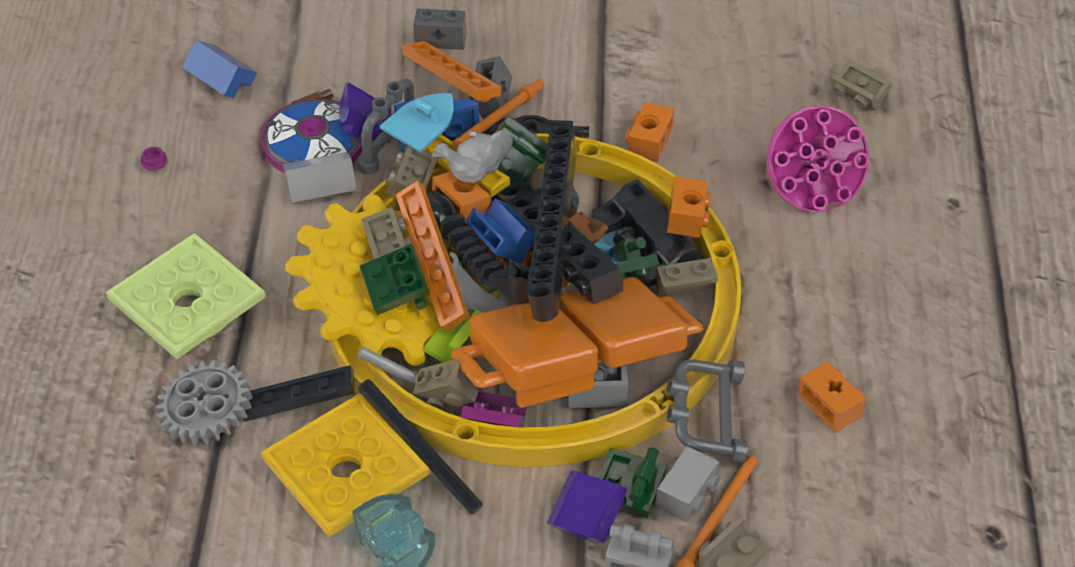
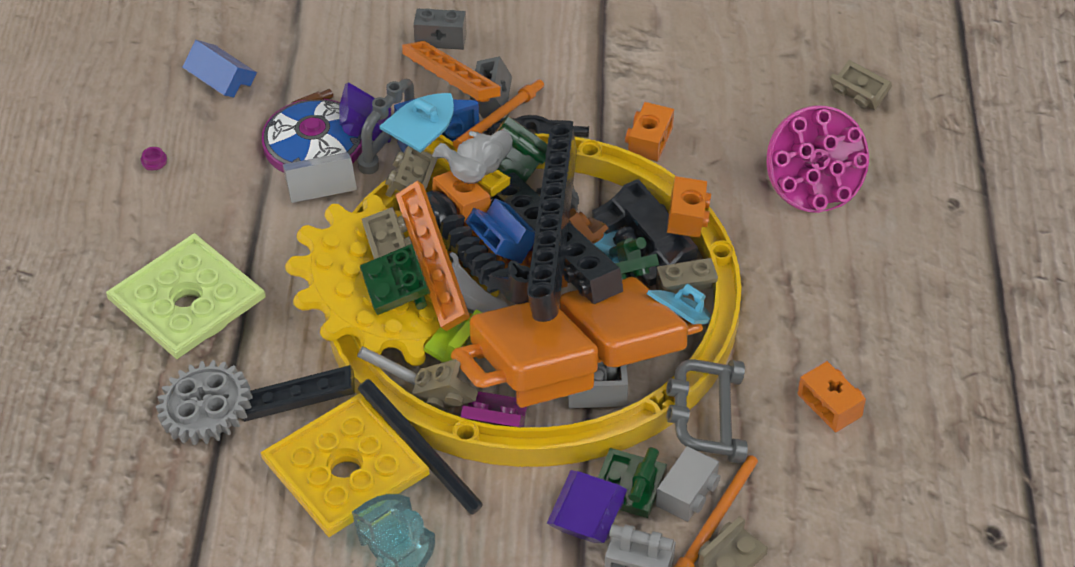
none -> medium azure shield [647,284,711,324]

